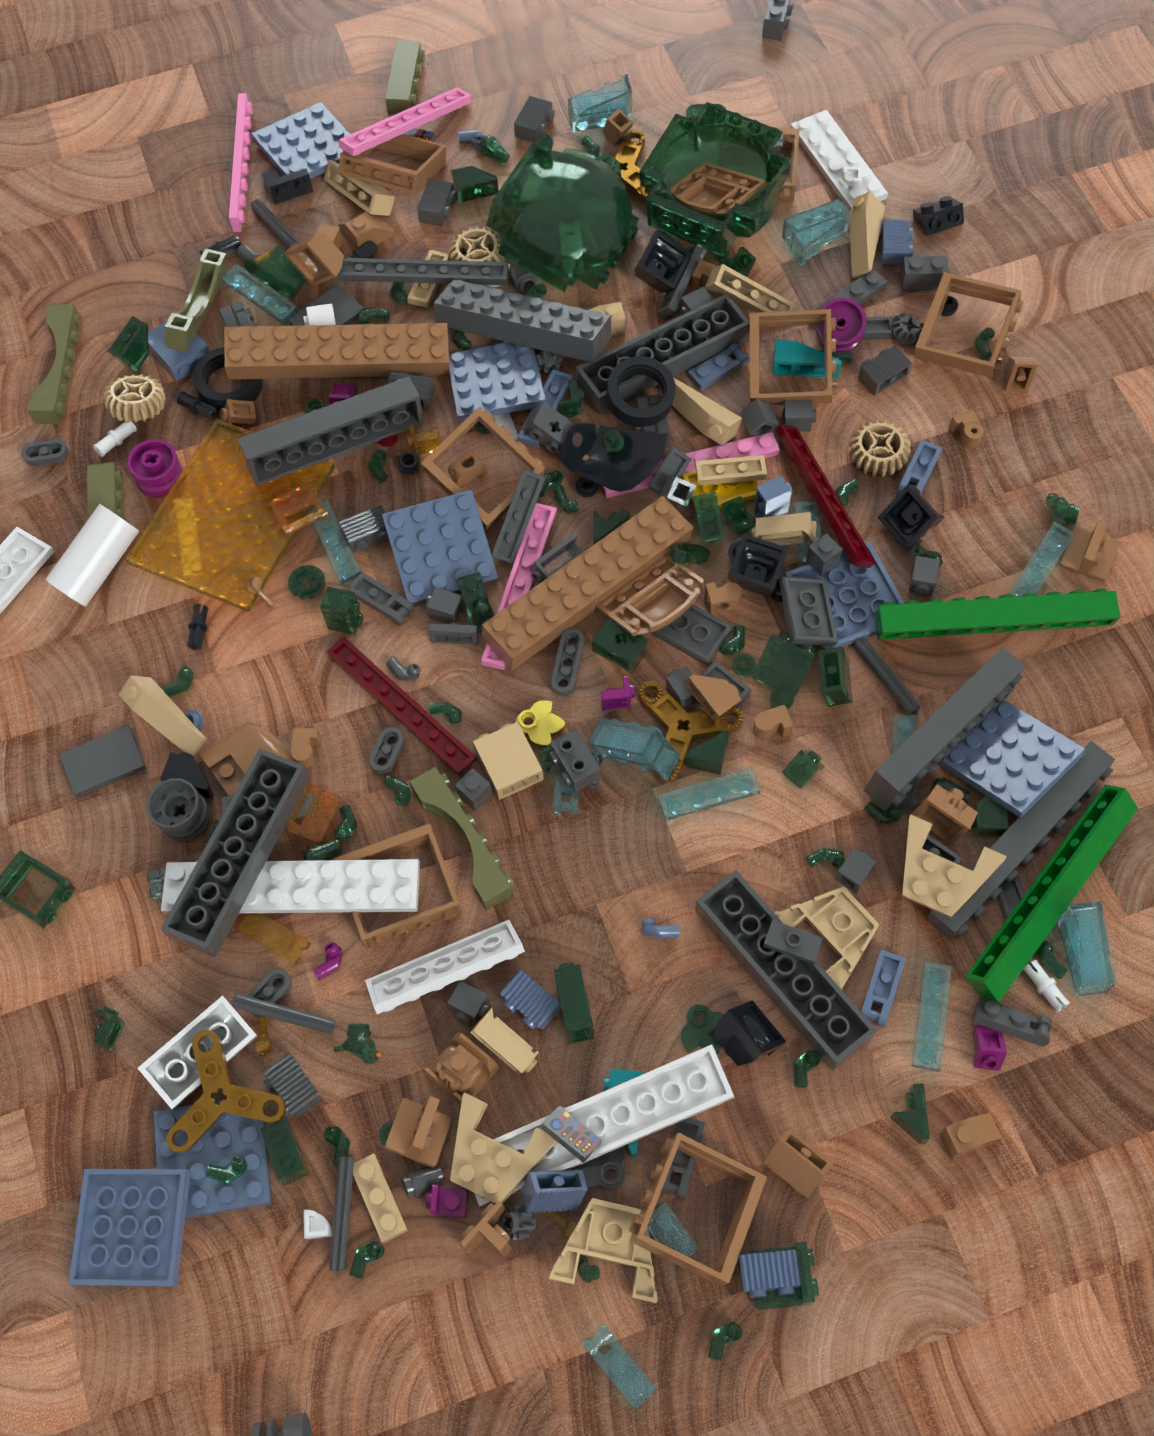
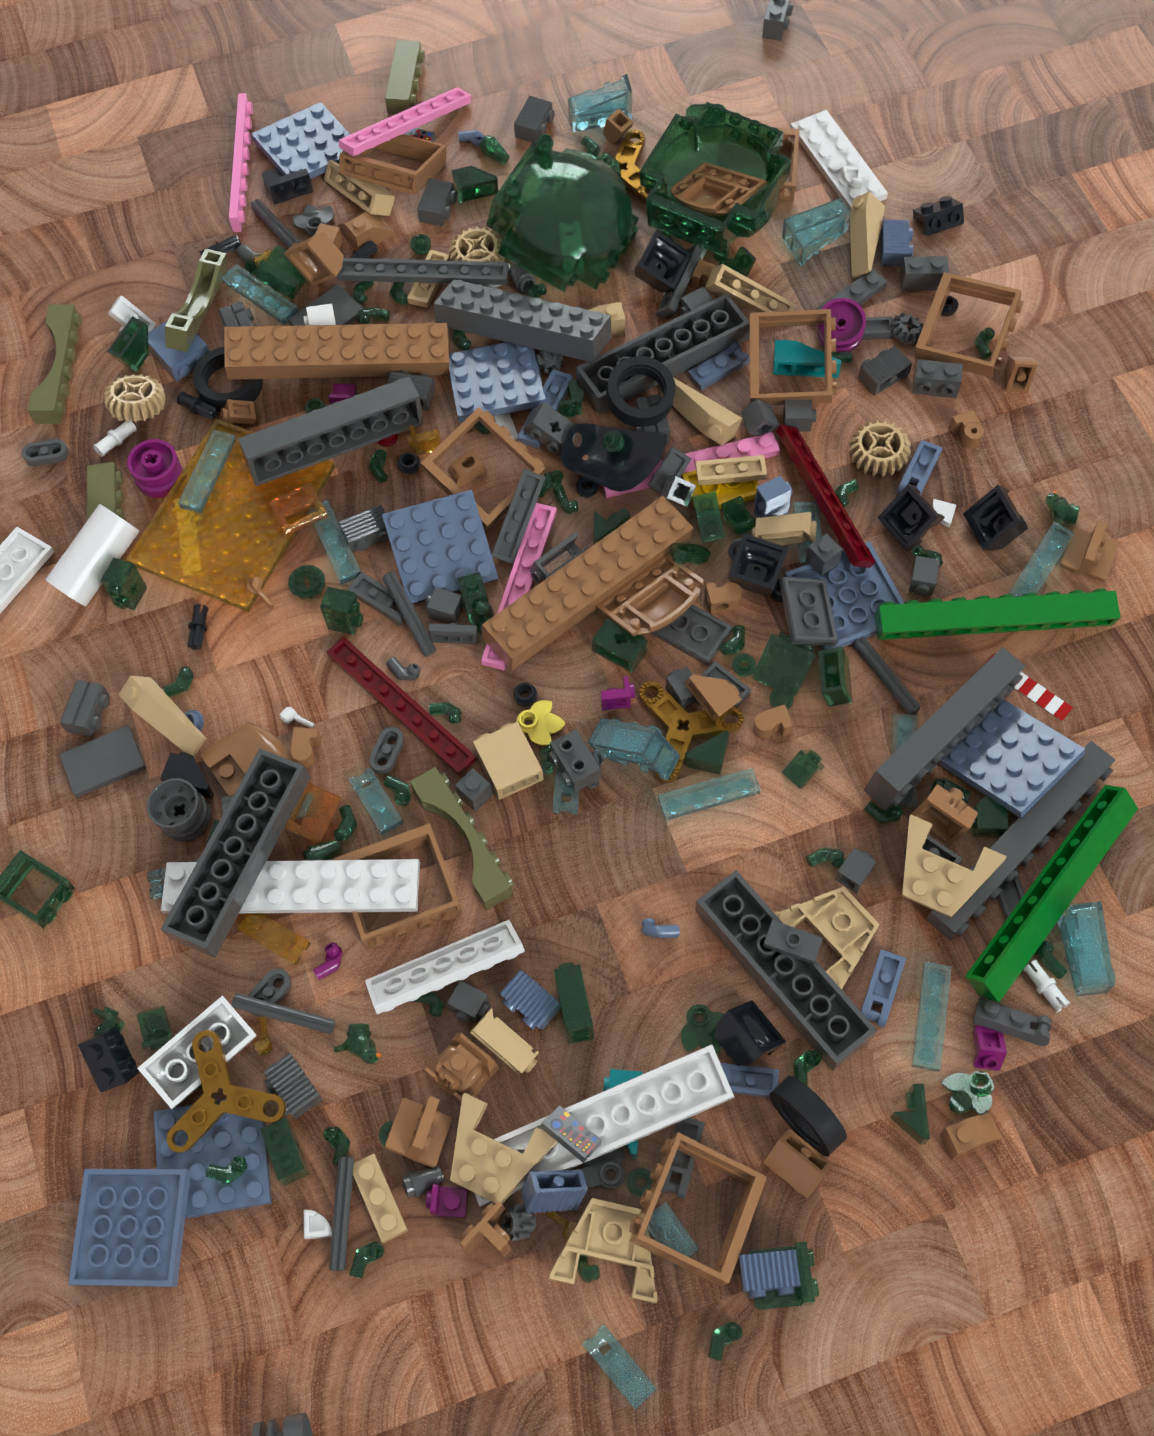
dark grey plate [551,628,585,696] -> none
none -> dark grey brick [60,680,110,737]
none -> black bracket [78,1026,139,1093]
none -> clear green brick [100,557,147,610]
none -> white slope [108,295,156,340]
none -> clear green bracket [137,1006,173,1050]
none -> clear light blue plate [178,430,236,513]
none -> white hand [280,707,314,728]
none -> dark grey plate [292,204,334,236]
none -> clear light blue plate [348,767,403,835]
none -> clear green arm [352,281,374,305]
none -> dark grey axle [383,571,436,657]
none -> clear green arm [409,991,445,1017]
none -> clear green plate [410,234,431,255]
none -> black plate [513,683,537,706]
none -> clear green plate [627,1168,653,1197]
none -> sand blue plate [721,1063,779,1098]
none -> black tyre [769,1076,847,1157]
none -> dark grey brick [912,359,963,398]
none -> white tile [932,499,956,528]
none -> clear green plate [942,1071,994,1115]
none -> black brick [963,485,1028,551]
none -> sticker [984,653,1073,721]

